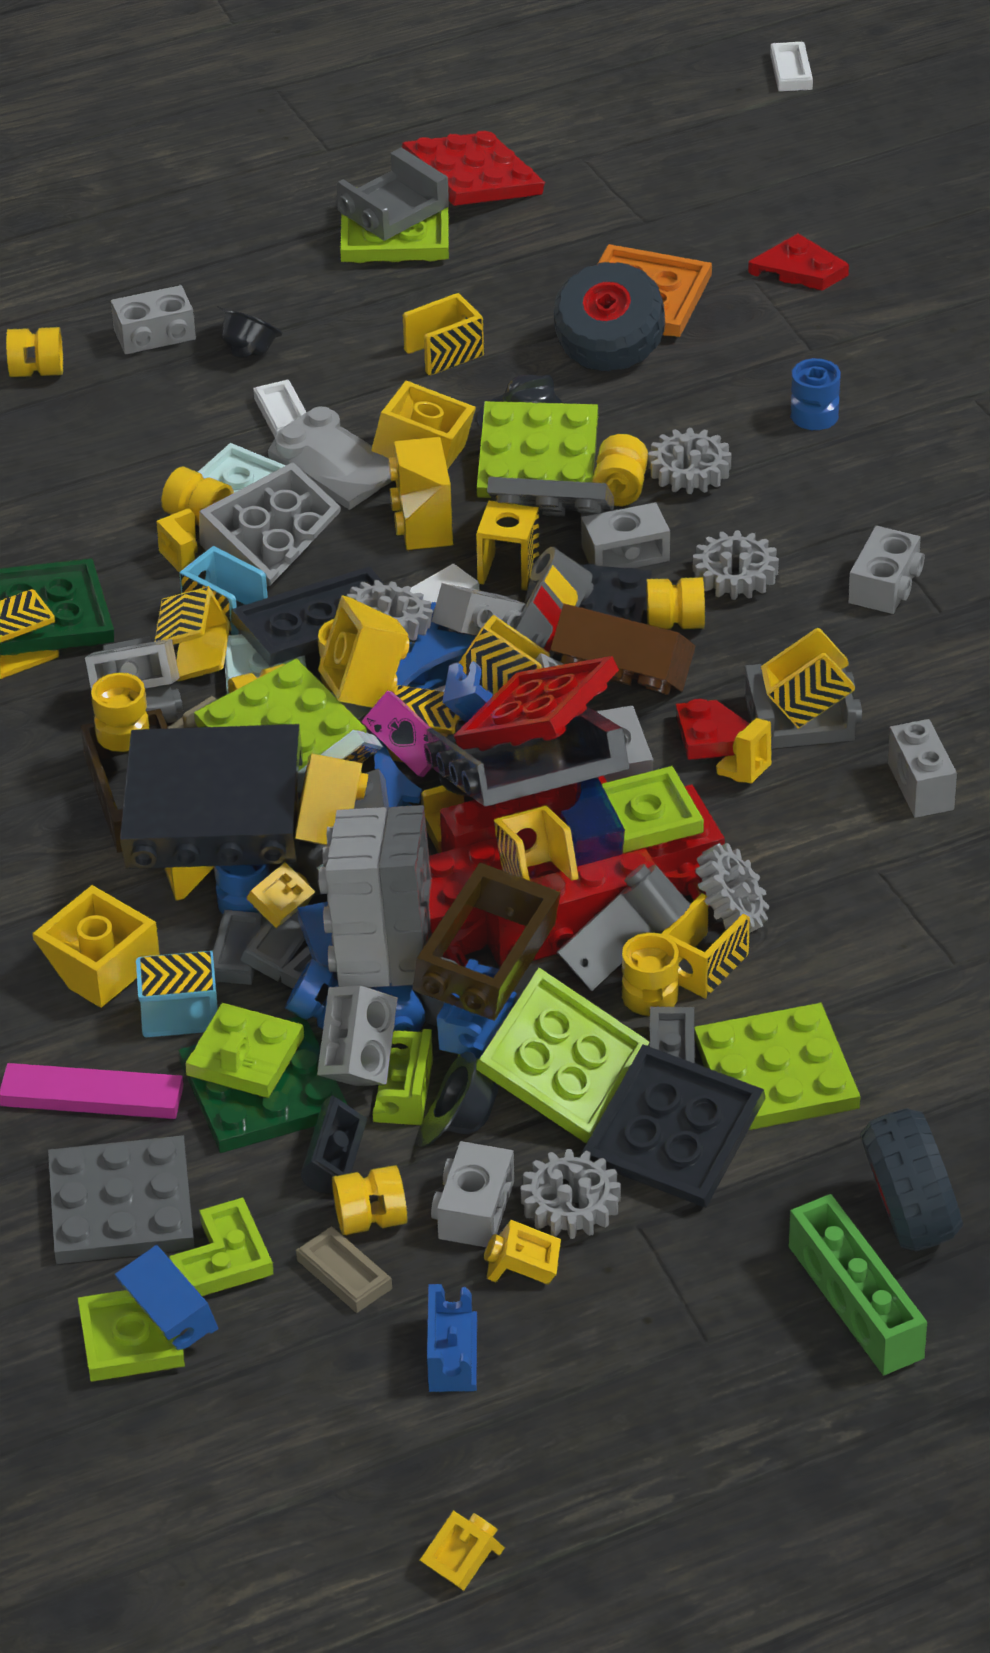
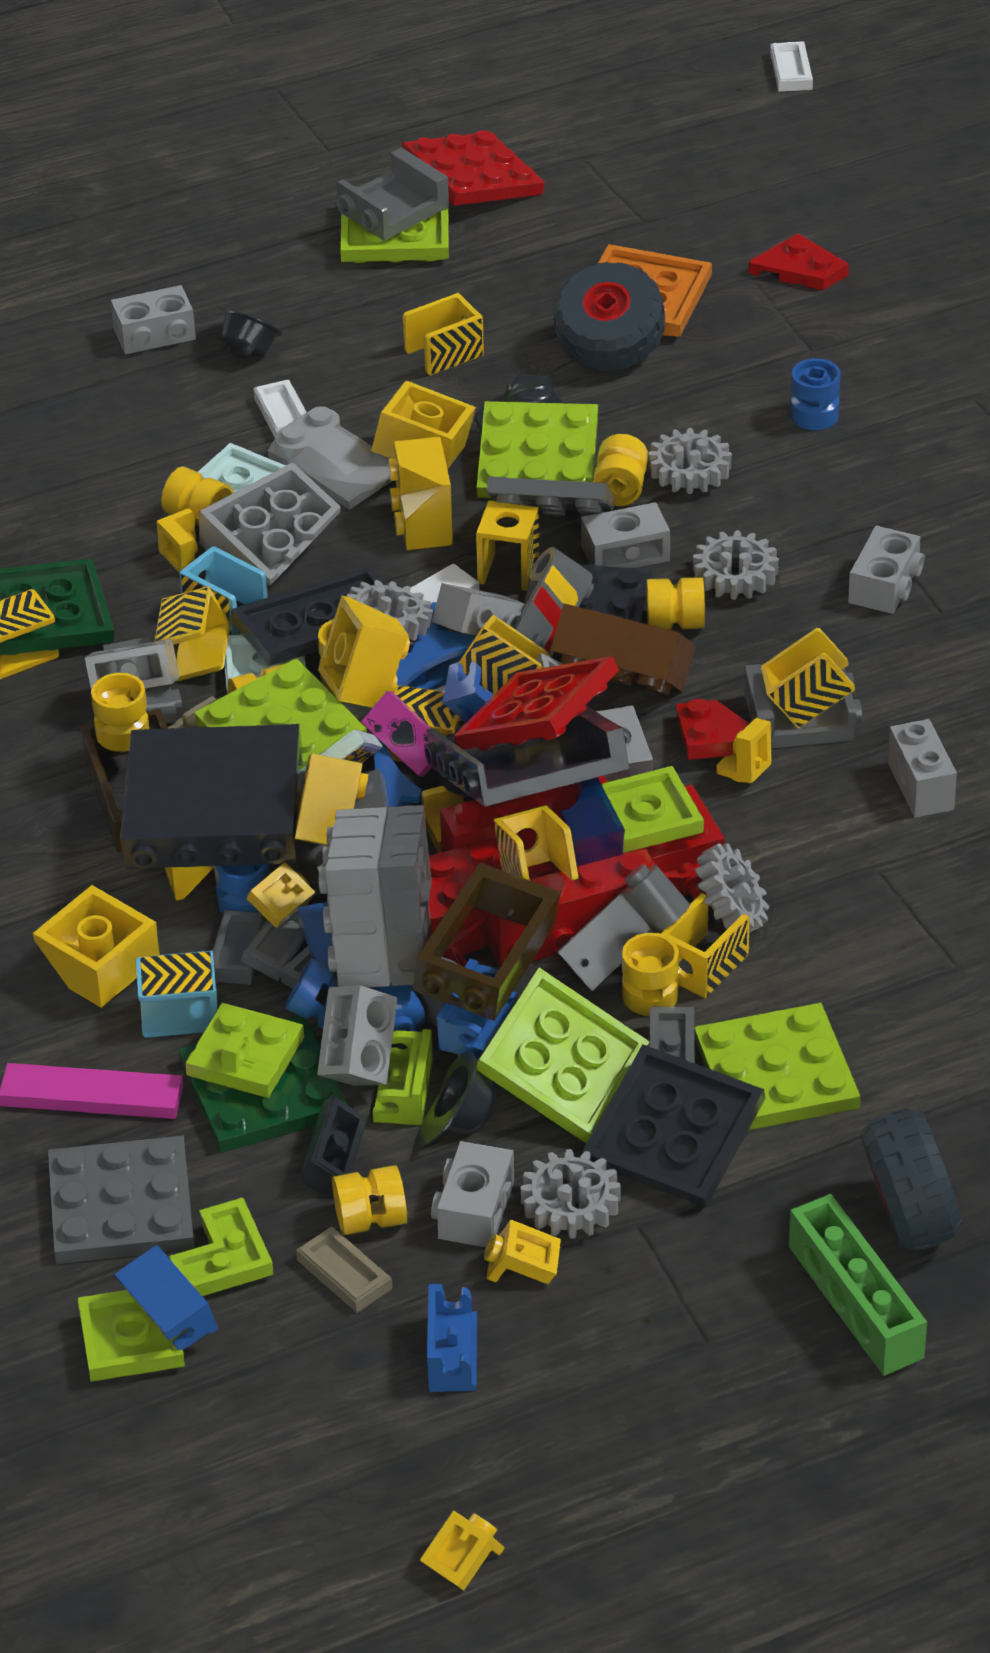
yellow wheel [6,327,63,377] -> none

